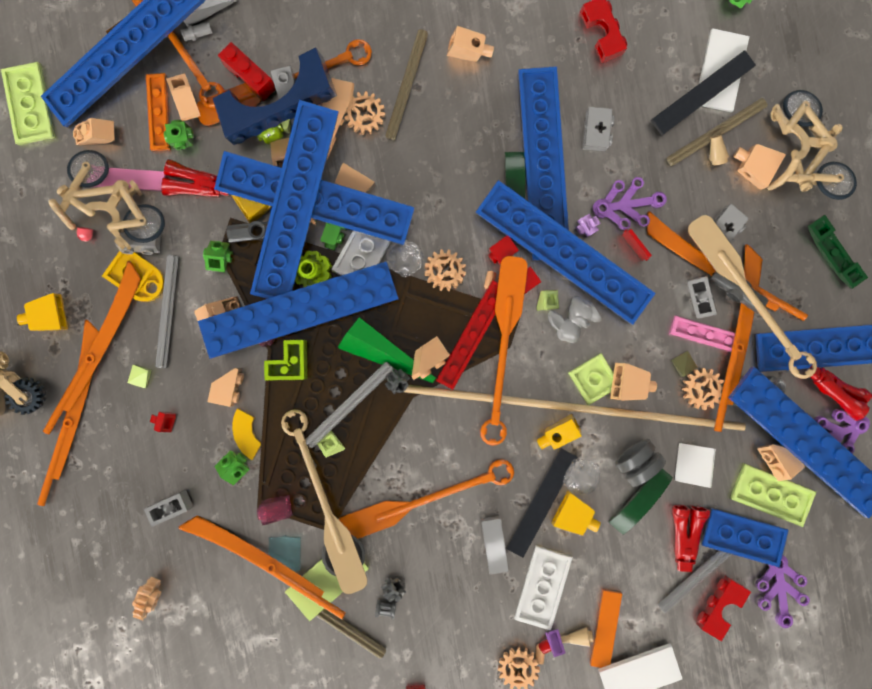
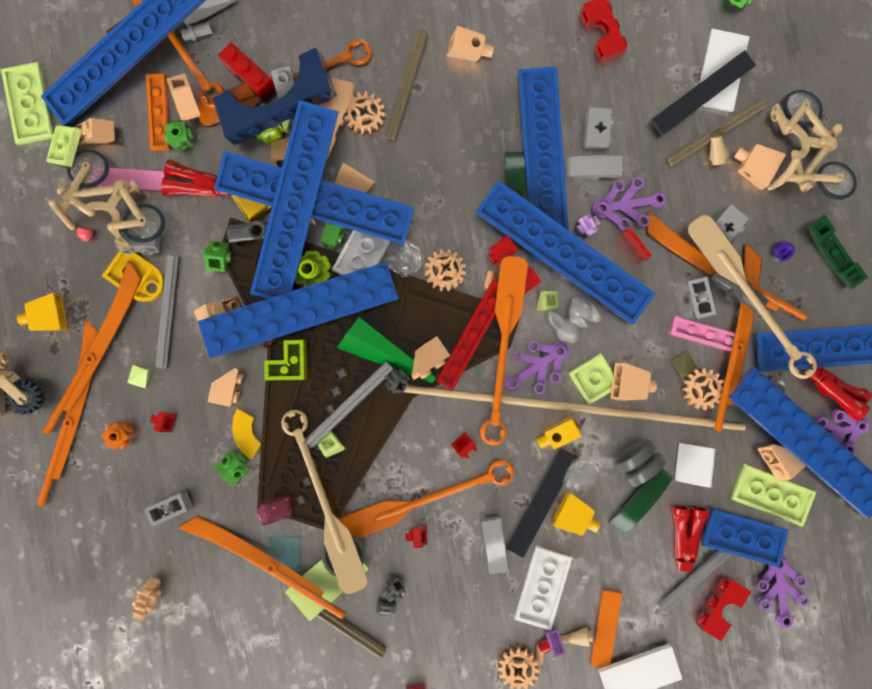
none -> yellowish green tile [46,125,82,167]
none -> orange brick [101,421,136,450]
none -> red tile [405,525,427,548]
none -> red tile [451,433,477,459]
none -> medium lavender plant [504,340,570,394]
none -> light grey slope [564,155,623,179]
none -> dark purple tile [773,240,795,261]

